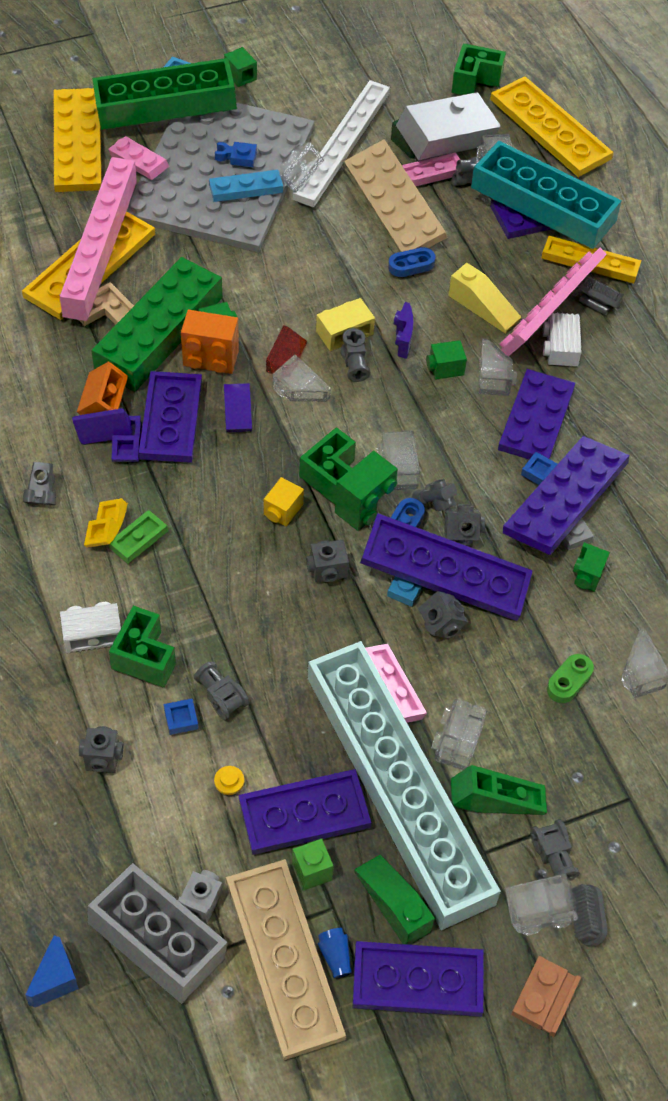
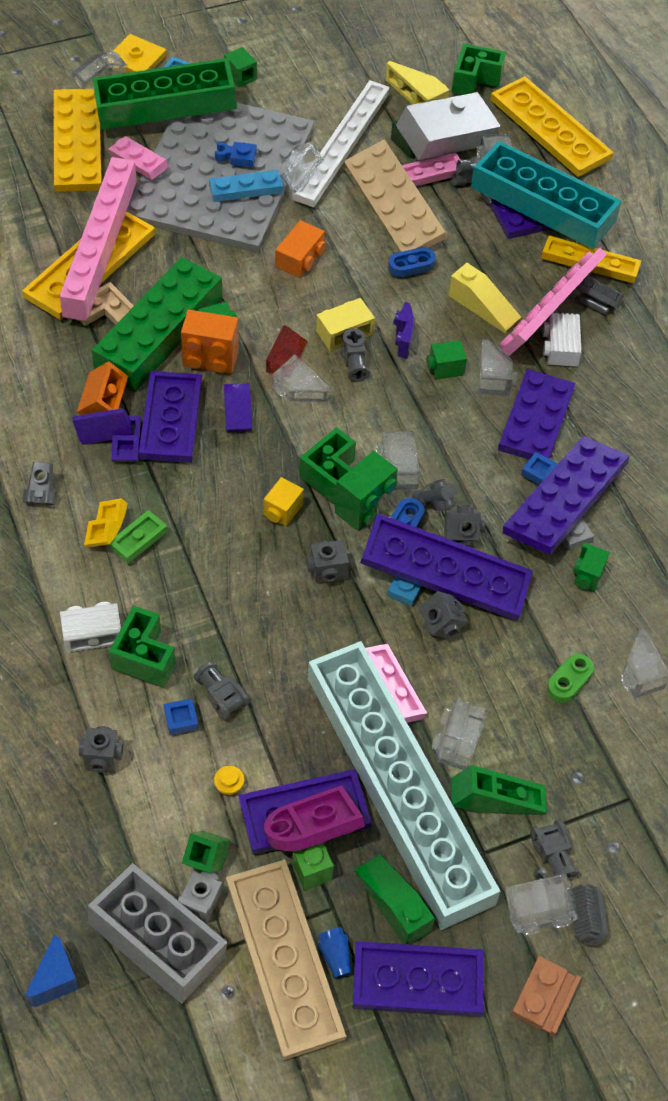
none -> clear slope [72,51,128,89]
none -> yellow plate [105,34,167,73]
none -> green brick [182,830,231,873]
none -> magenta plate [264,785,365,851]
none -> orange brick [275,220,326,278]
none -> light yellow slope [386,61,449,105]

